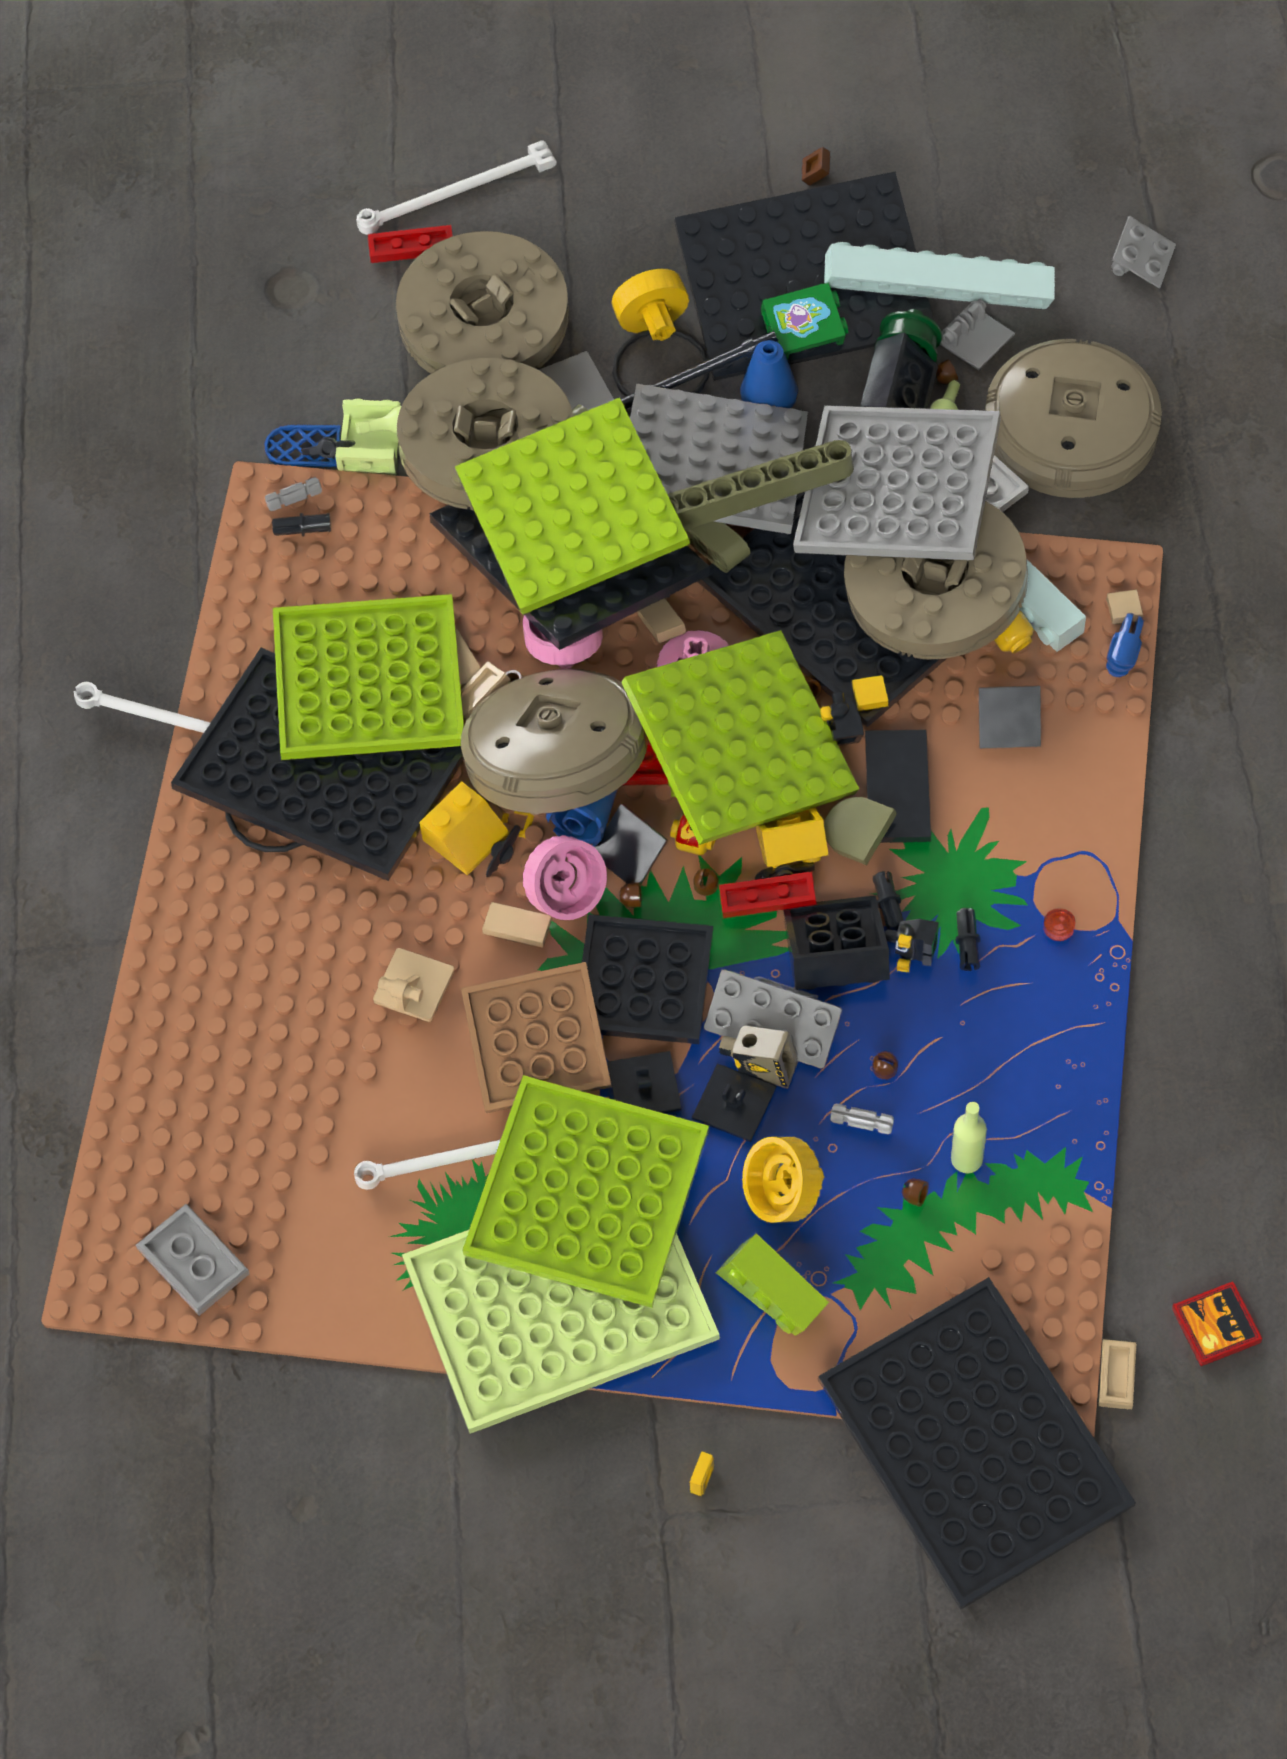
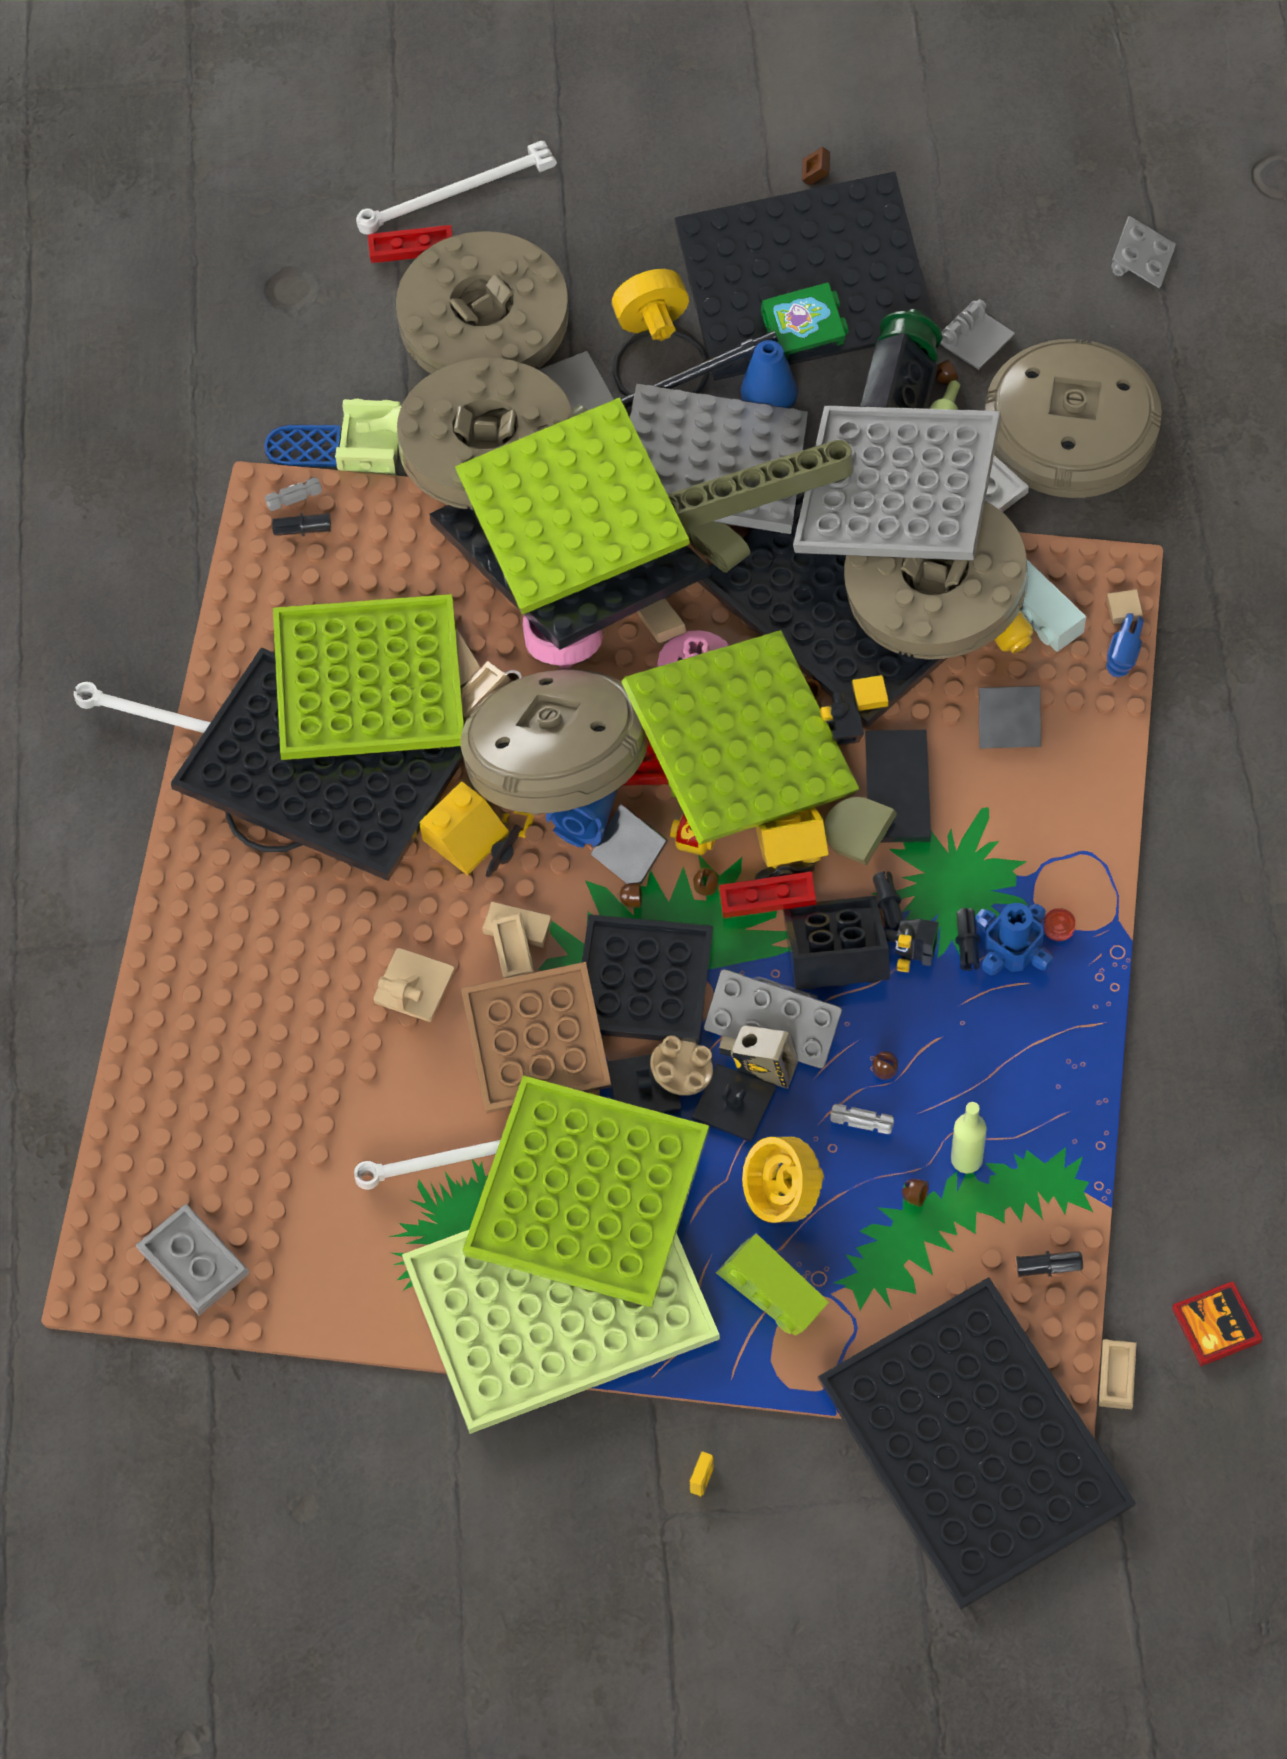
black piece [301,437,356,458] -> none
bright pink piece [523,835,607,920] -> none
light aqua brick [824,242,1055,309] -> none
none -> tan tile [490,912,535,979]
none -> tan dish [650,1036,713,1095]
none -> blue piece [975,903,1054,976]
none -> black axle [1016,1251,1083,1278]

